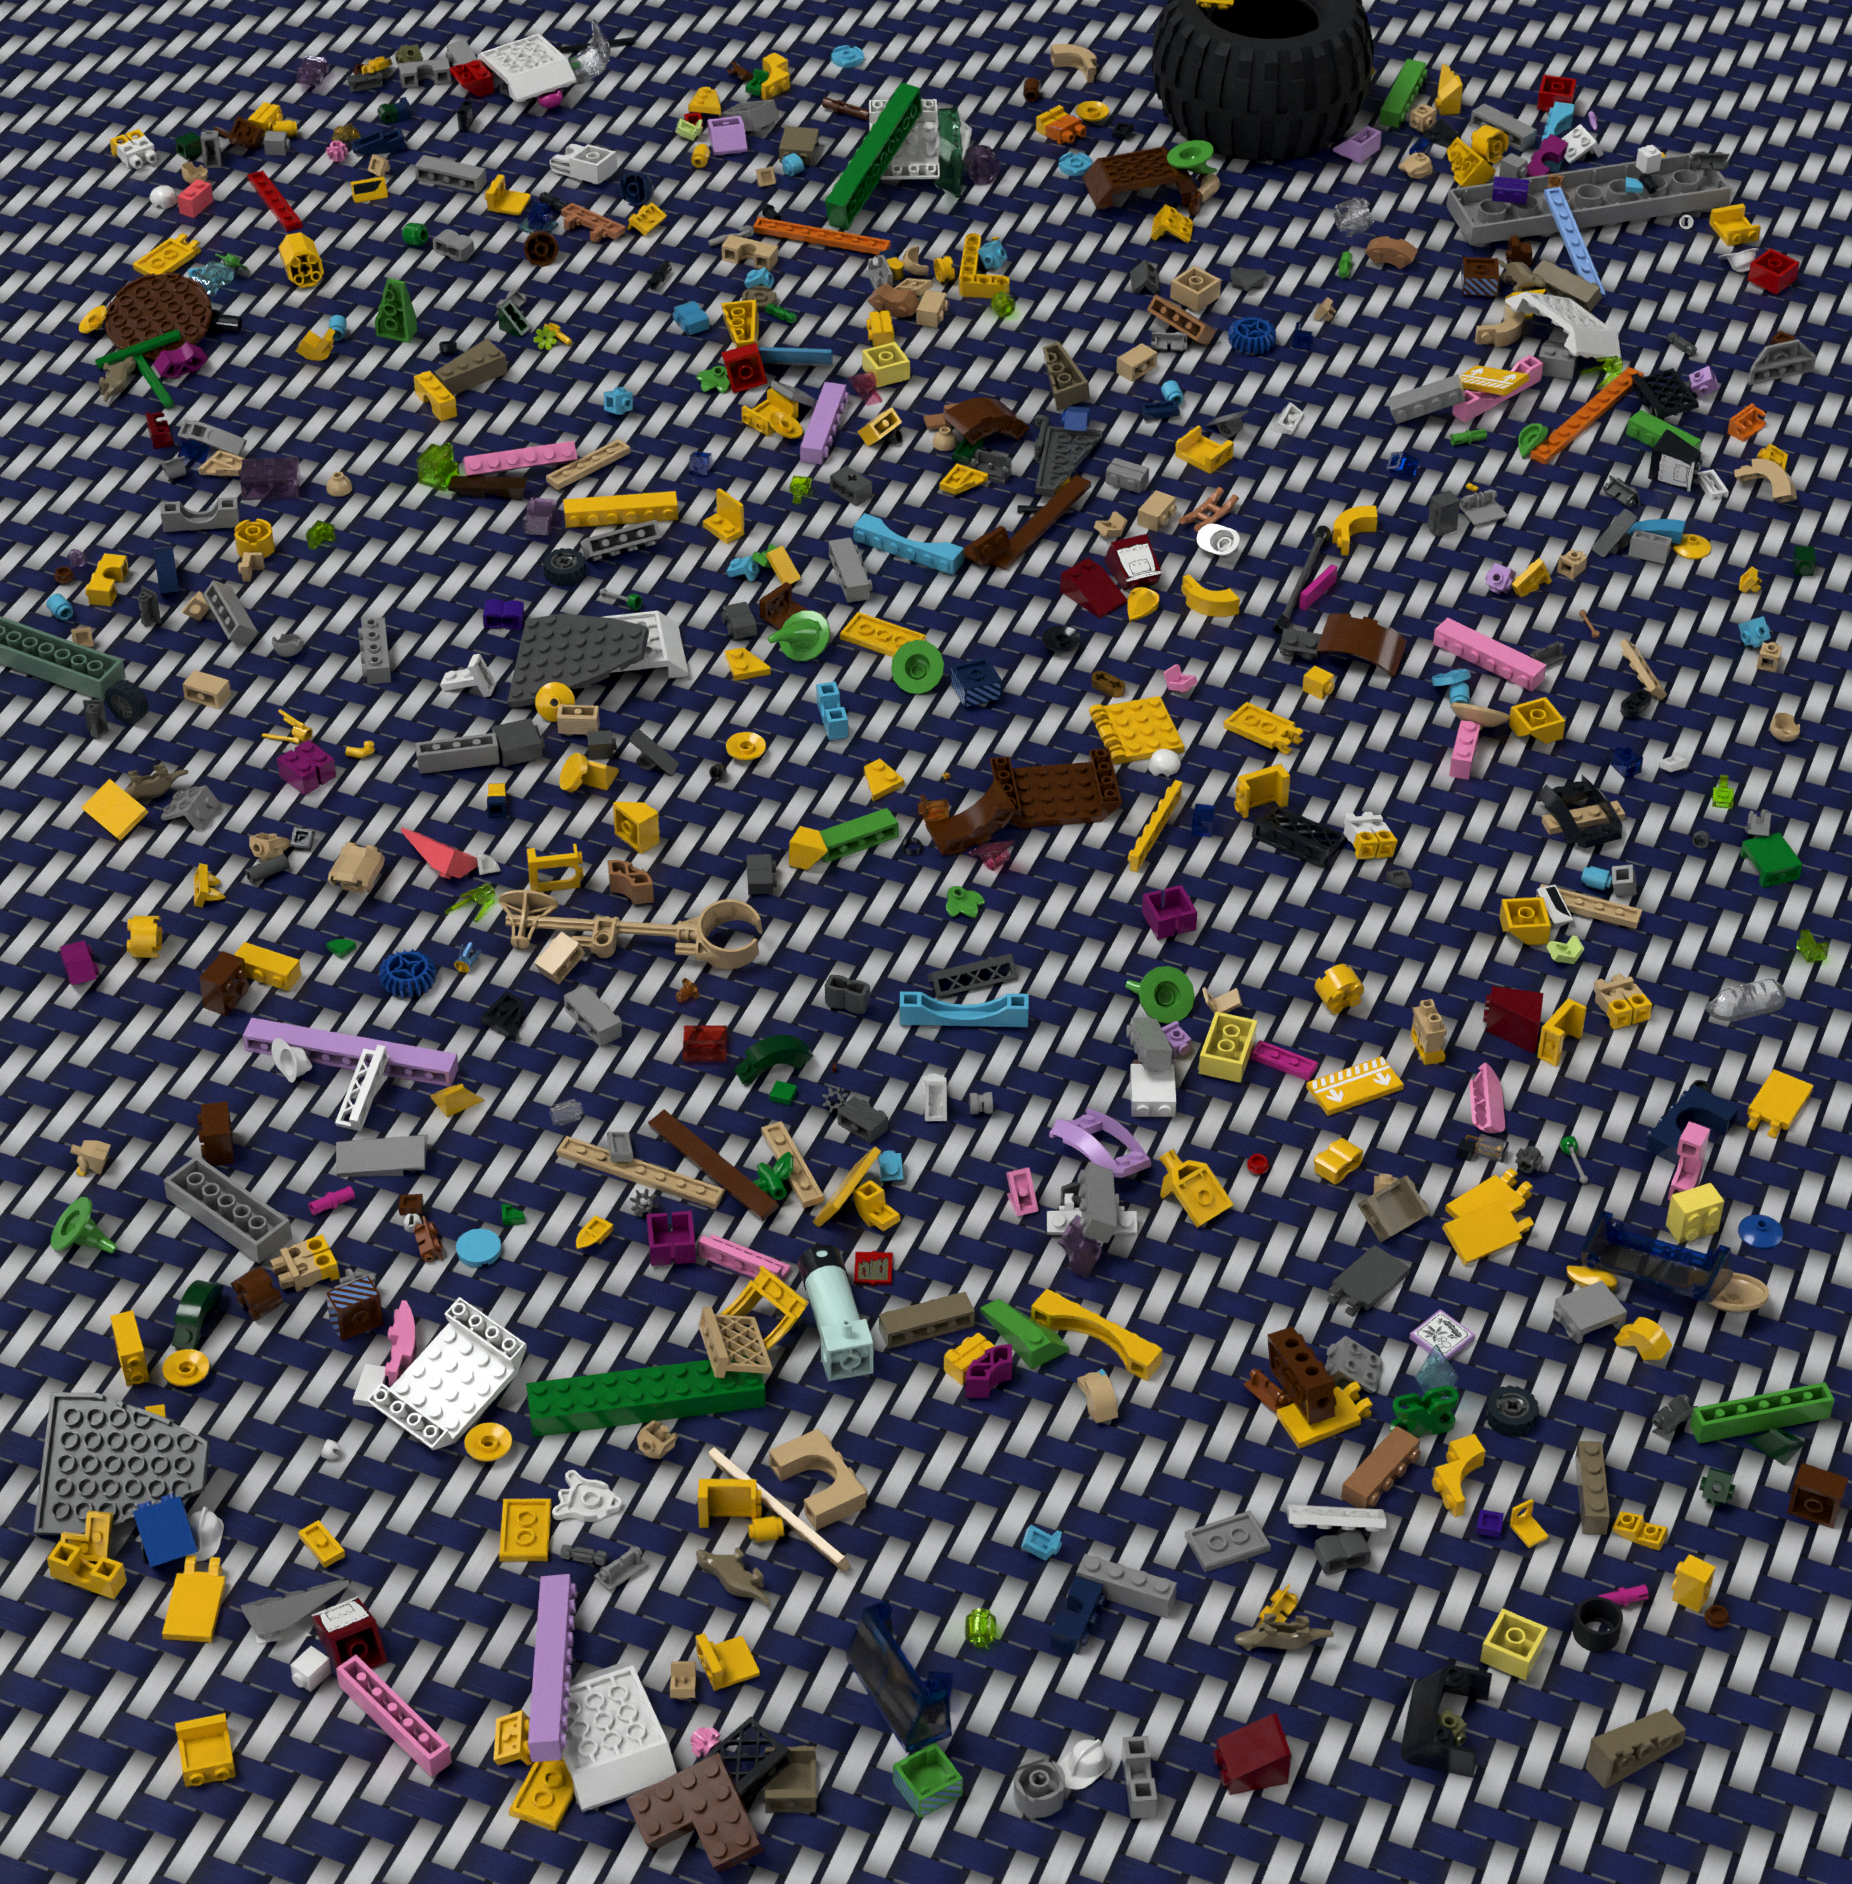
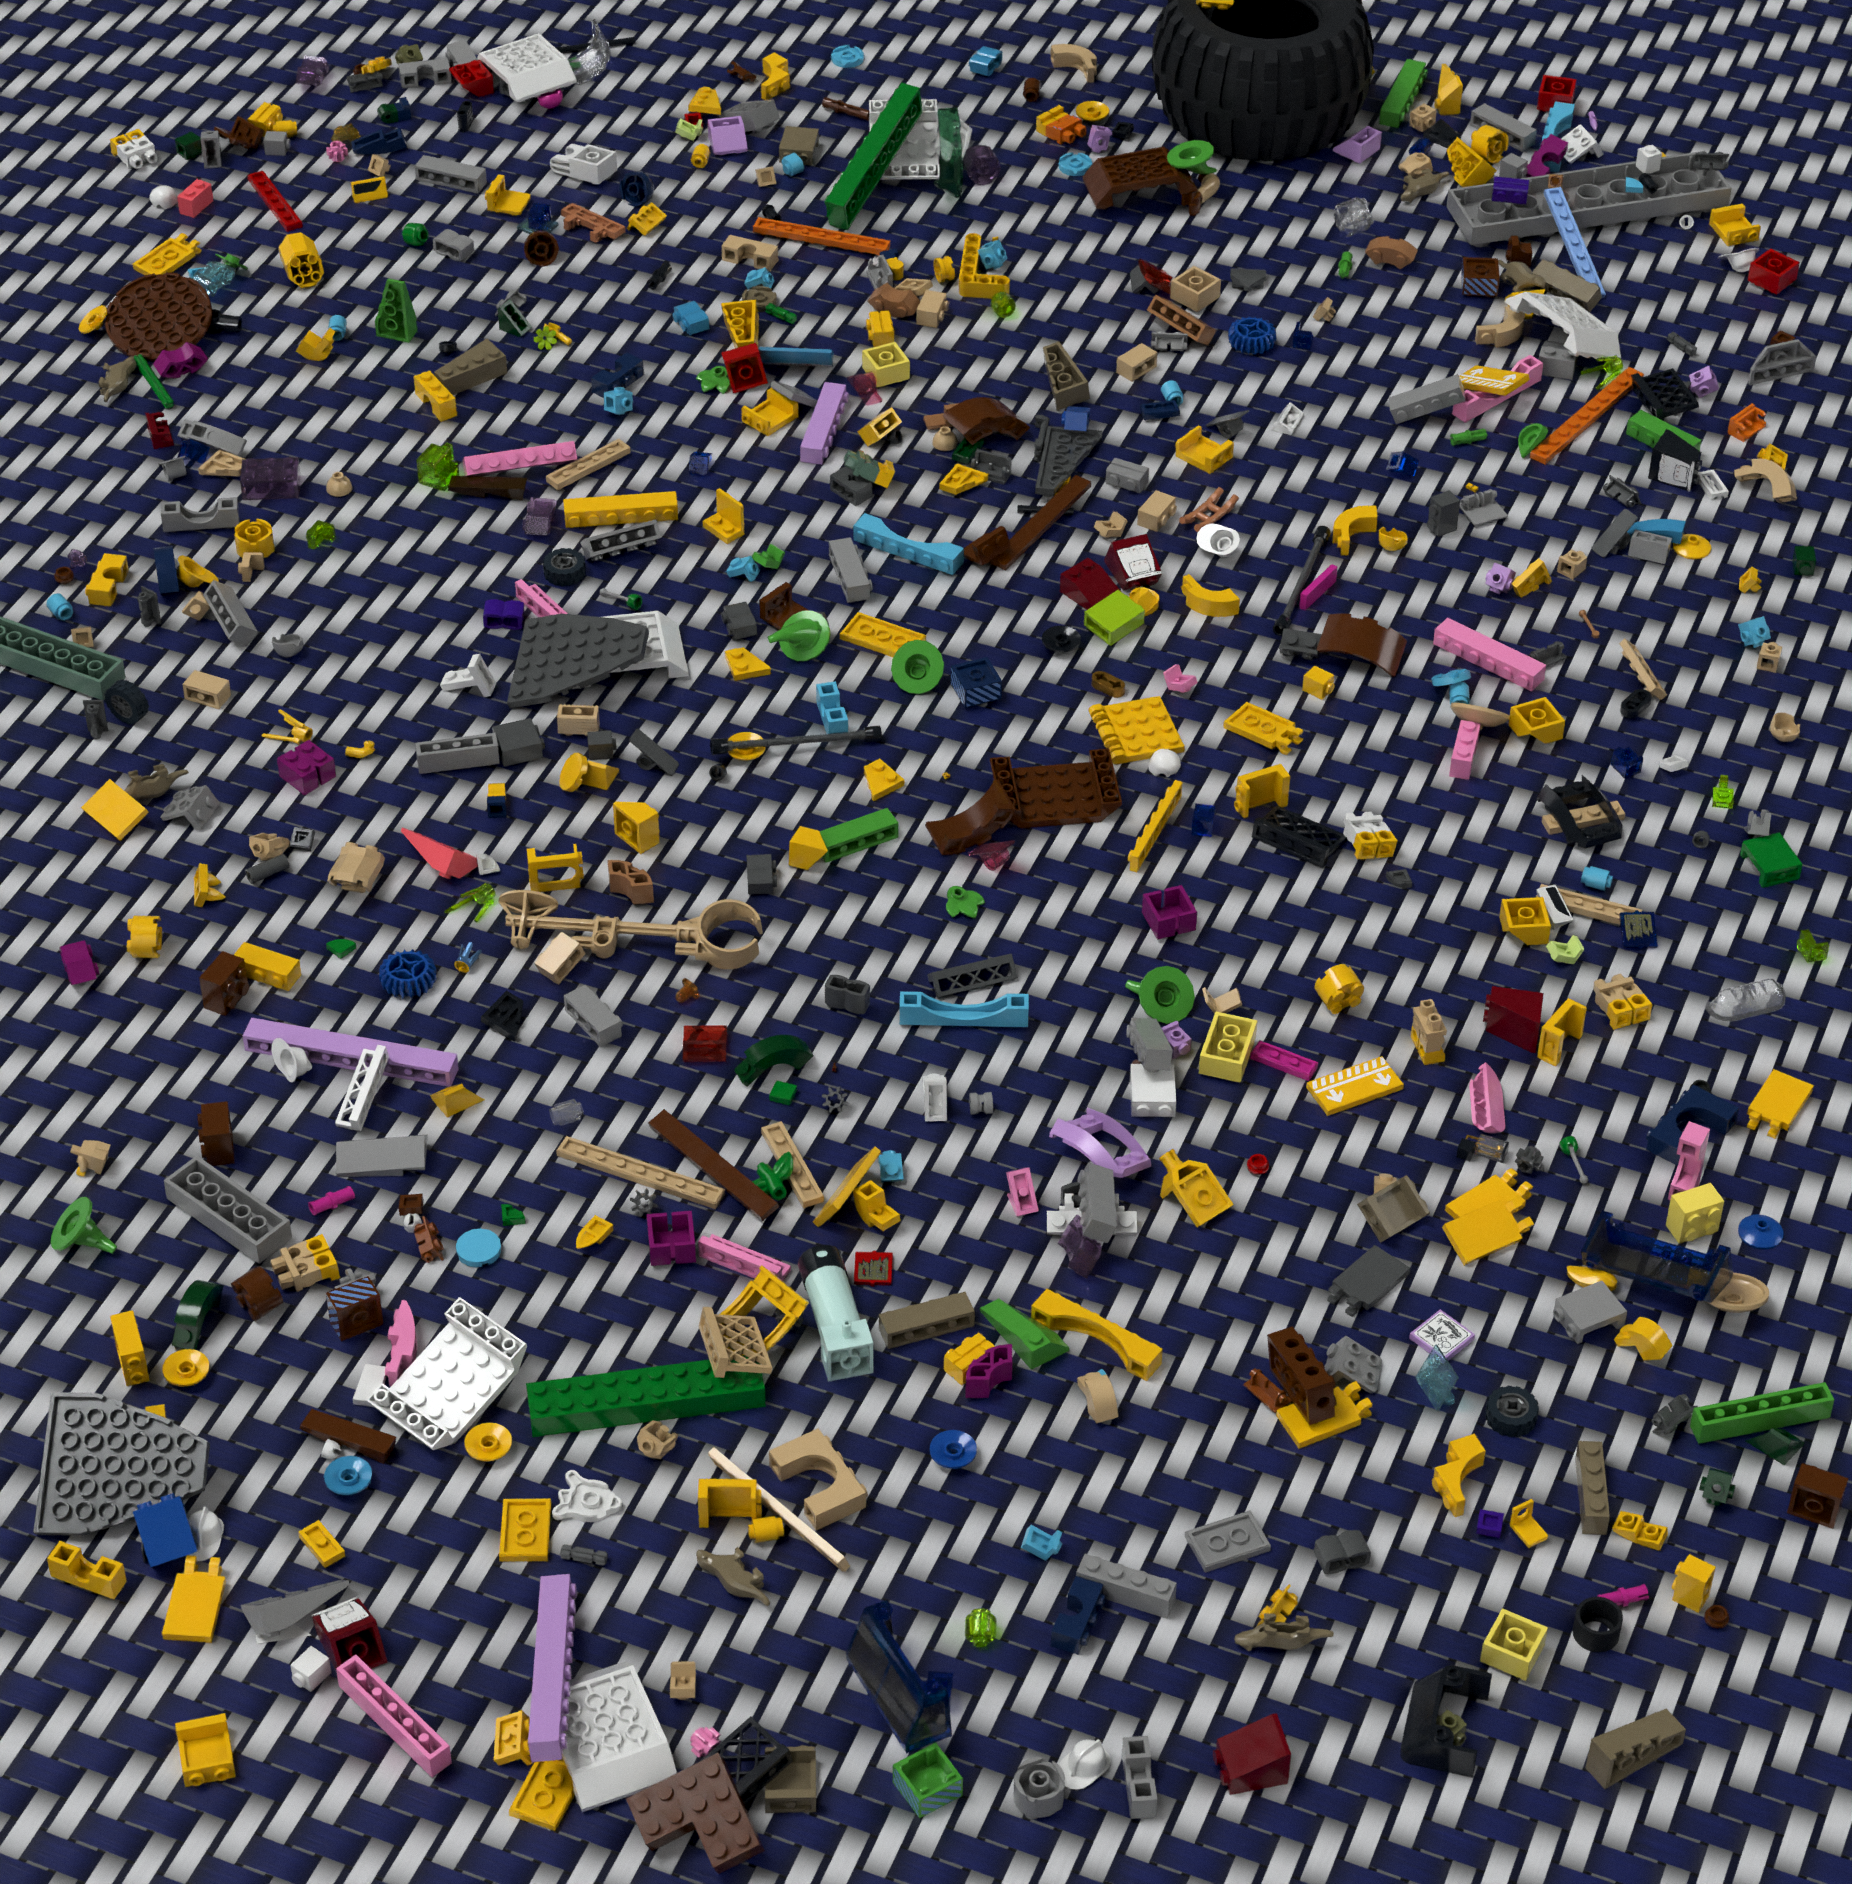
yellow plate [61,1511,113,1562] -> none
green axle [95,329,181,369] -> none
tan hair [181,162,208,184] -> none
light grey brick [358,617,391,684] -> none
yellow dish [535,682,575,722] -> none
black pin [539,191,568,213] -> none
light grey hinge [594,1546,647,1591] -> none
light grey tile [606,1132,633,1162] -> none
yellow bracket [696,1633,760,1691] -> none
light grey piece [708,225,754,247] -> none
green bracket [745,69,769,96] -> none
yellow tile [765,545,801,584] -> none
yellow dish [769,412,803,439] -> none
clear neon green plate [790,475,812,504] -> none
dark grey brick [838,1096,888,1144] -> none
black axle [902,837,922,855] -> none
tan helmet [903,246,929,276] -> none
clear orange bracket [917,794,949,823] -> none
yellow bracket [1150,204,1193,243] -> none
white plate [1287,1504,1386,1532] -> none
yellow brick [1314,1138,1363,1184] -> none
medium nougat brick [1341,1426,1420,1509] -> none
green piece [1390,1386,1459,1438] -> none
light grey brick [1612,864,1637,897] -> none
none -> yellow piece [176,555,219,587]
none -> reddish brown slope [299,1409,396,1464]
none -> dark azure dish [324,1456,372,1495]
none -> bright pink fence [515,579,568,617]
none -> dark blue arch [591,352,644,398]
none -> dark grey hose [710,726,882,755]
none -> sand green hips [843,449,895,488]
none -> blue dish [930,1430,977,1469]
none -> dark azure brick [969,46,1002,76]
none -> lime brick [1084,590,1145,646]
none -> lavender brick [1088,125,1112,153]
none -> clear red slope [1138,258,1173,294]
none -> yellow hair [1379,527,1408,551]
none -> dark tan animal [1401,168,1449,203]
none -> piece [1619,910,1658,950]

